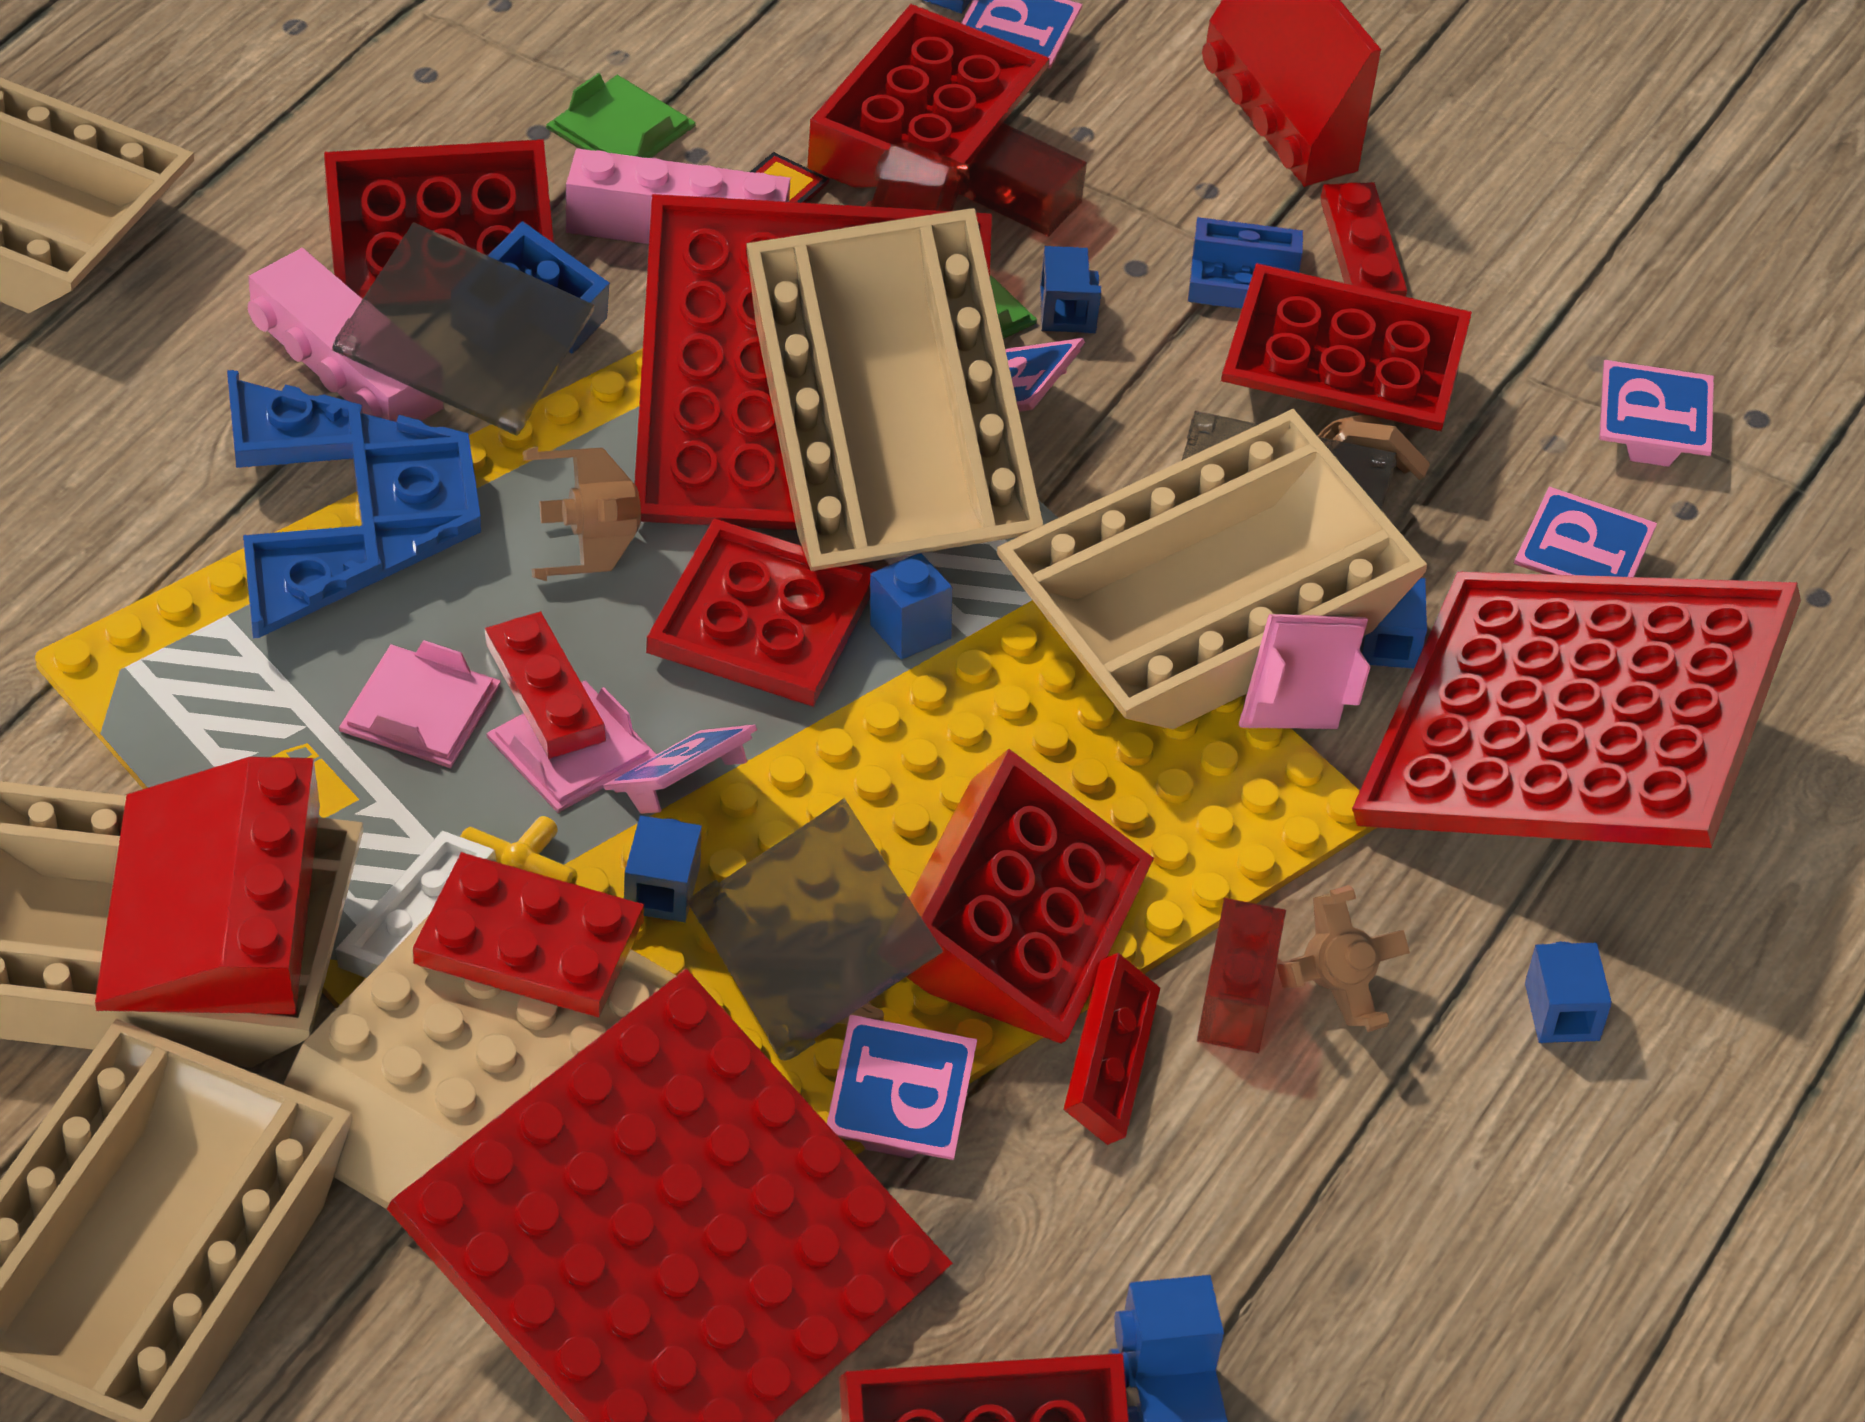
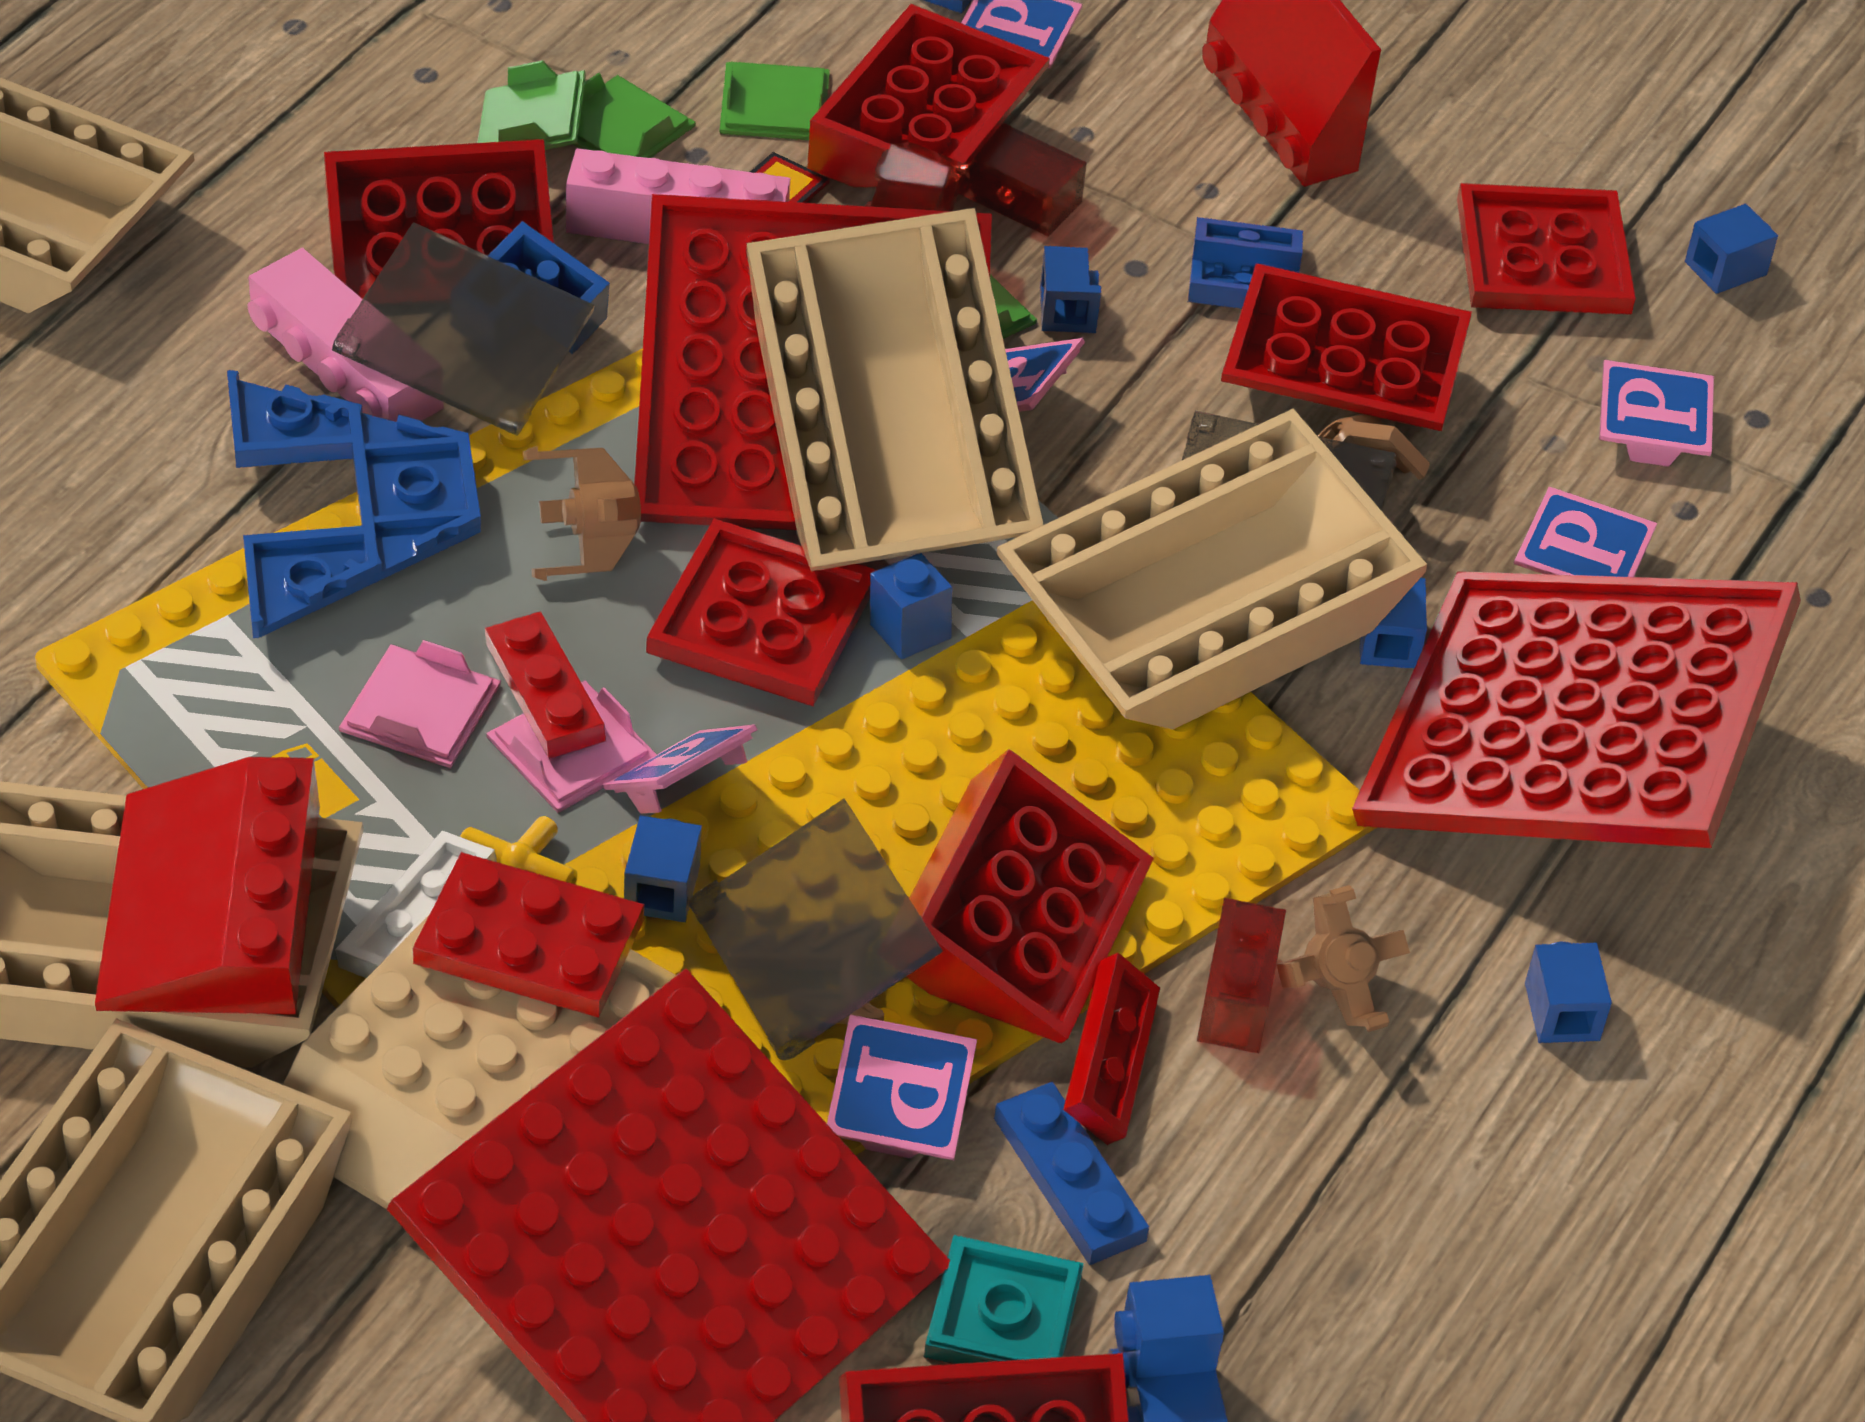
bright pink piece [1239,614,1370,729] -> none
red plate [1320,182,1407,297] -> none
none -> bright green piece [477,60,586,150]
none -> bright green piece [719,62,830,140]
none -> teal tile [924,1235,1084,1364]
none -> blue plate [994,1081,1149,1266]
none -> red plate [1457,183,1636,315]
none -> blue brick [1684,203,1778,294]

